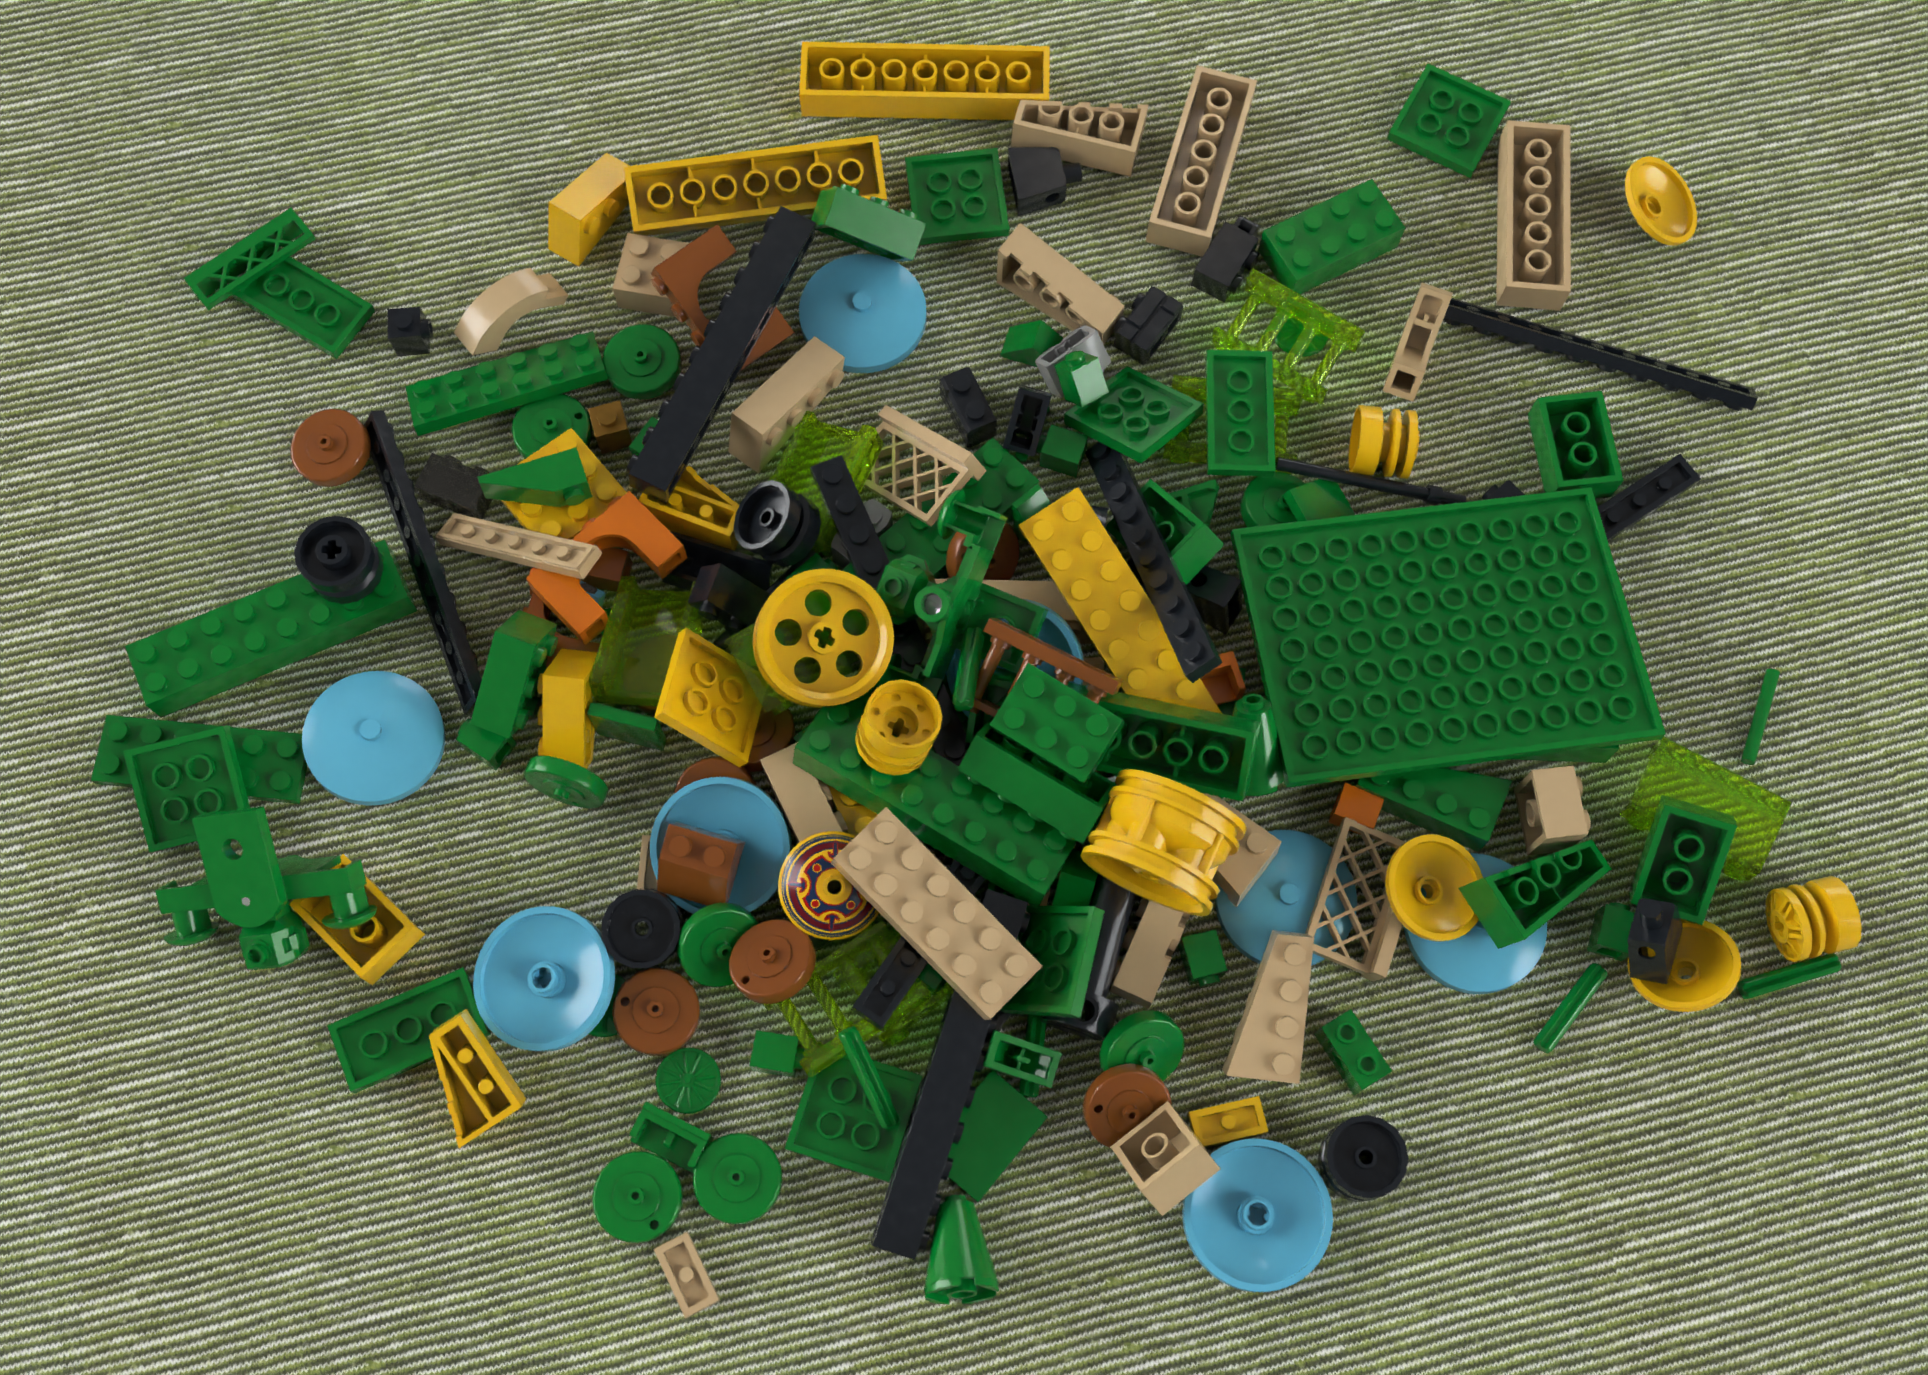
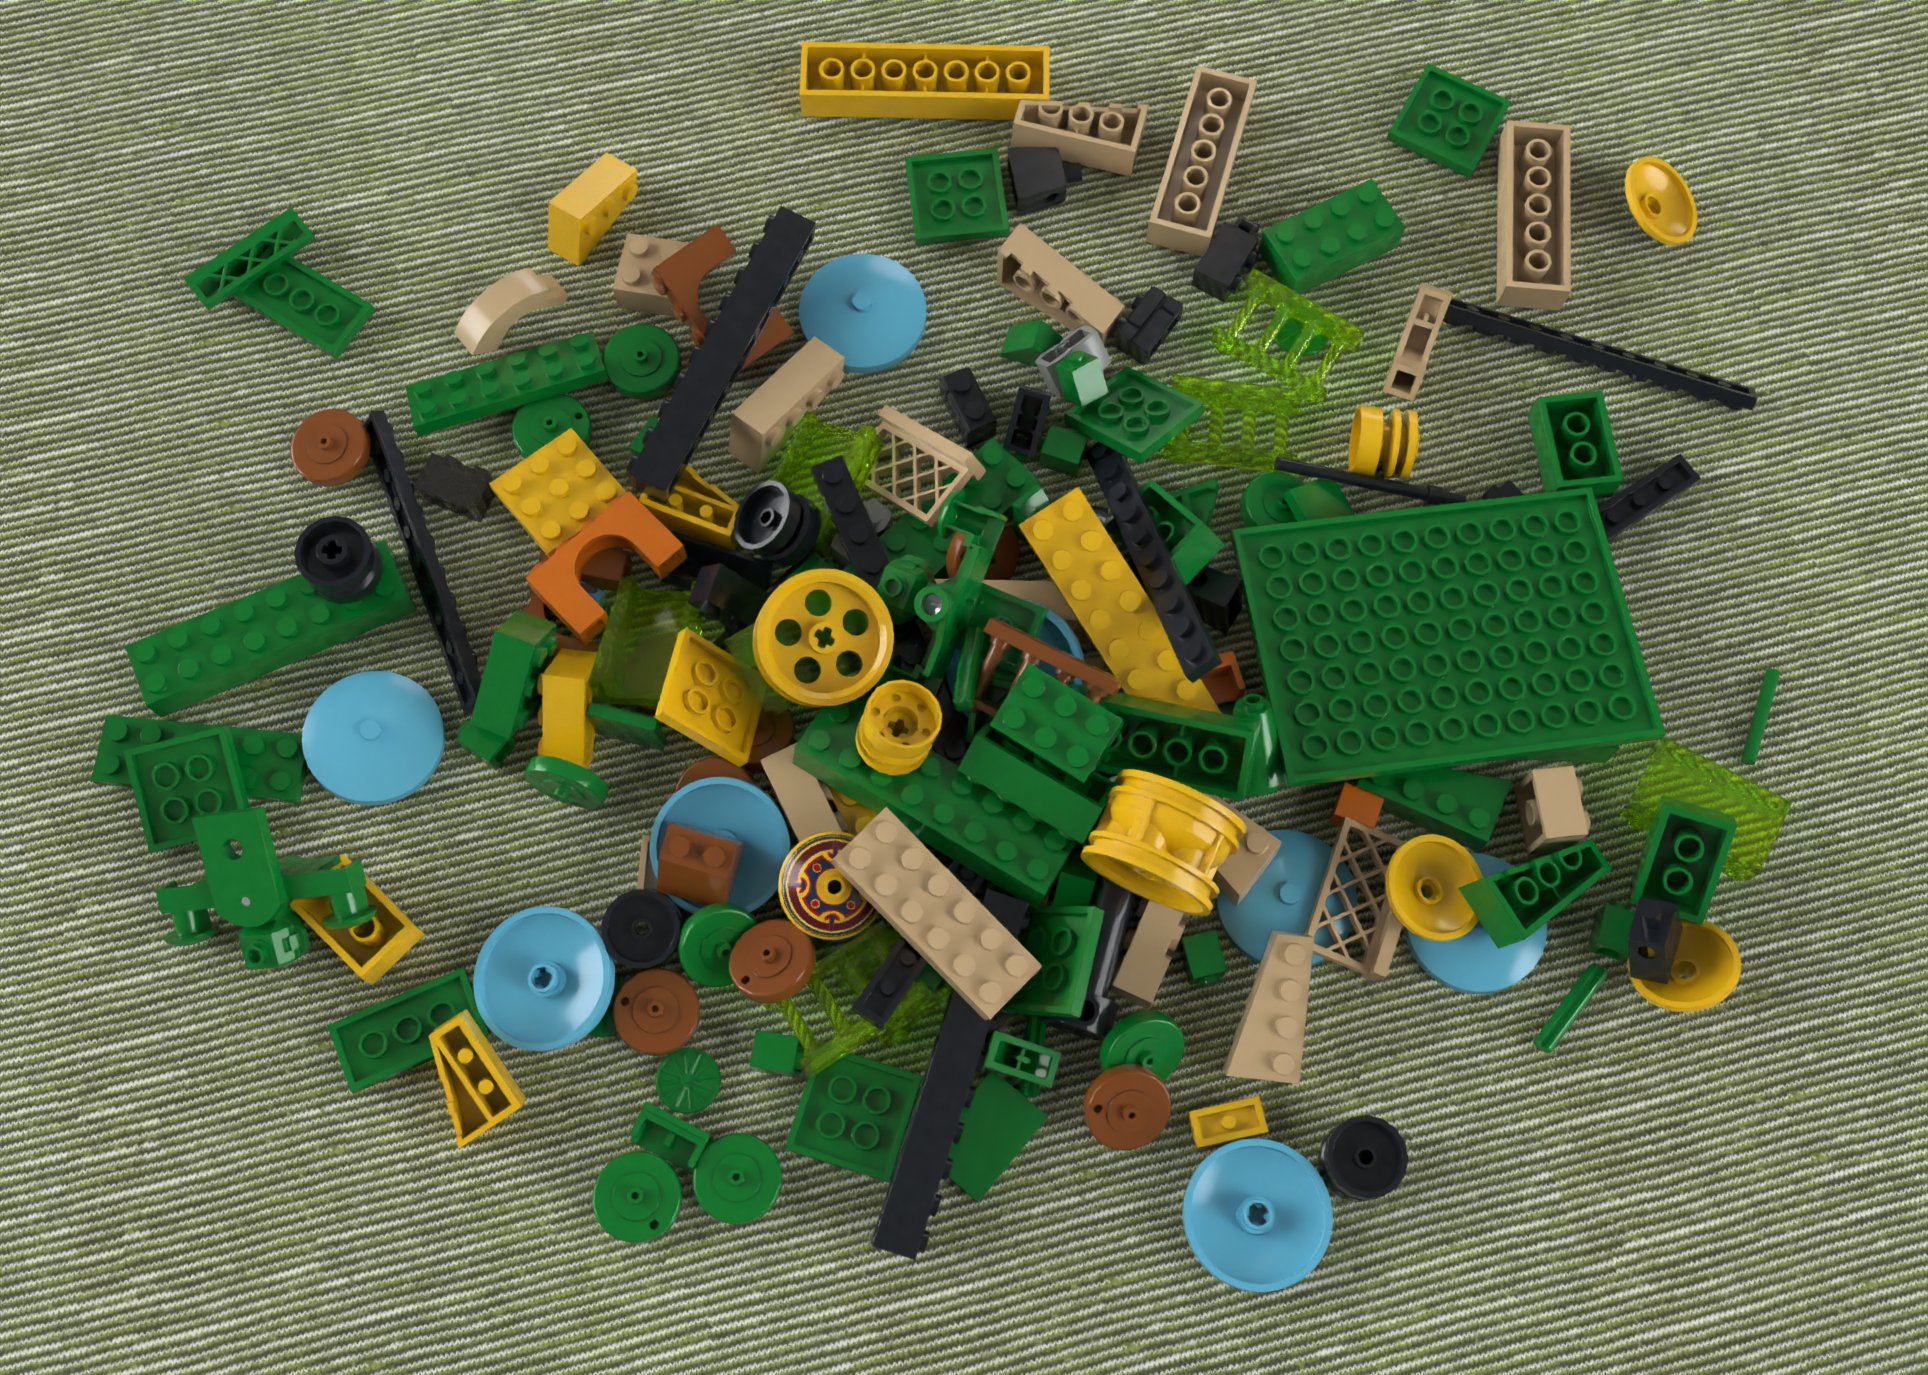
black brick [388,307,433,356] -> none
tan tile [435,513,603,580] -> none
green slope [477,447,592,507] -> none
pearl gold brick [588,400,632,454] -> none
yellow brick [623,135,887,236] -> none
tan plate [653,1232,721,1319] -> none
green brick [811,184,926,262] -> none
green axle [839,1026,899,1128] -> none
green cone [924,1195,999,1305] -> none
tan brick [1111,1101,1220,1216] -> none
green plate [1205,349,1275,477] -> none
green brick [1314,1009,1392,1095] -> none
green axle [1737,953,1842,999] -> none
yellow wheel [1765,876,1862,962] -> none

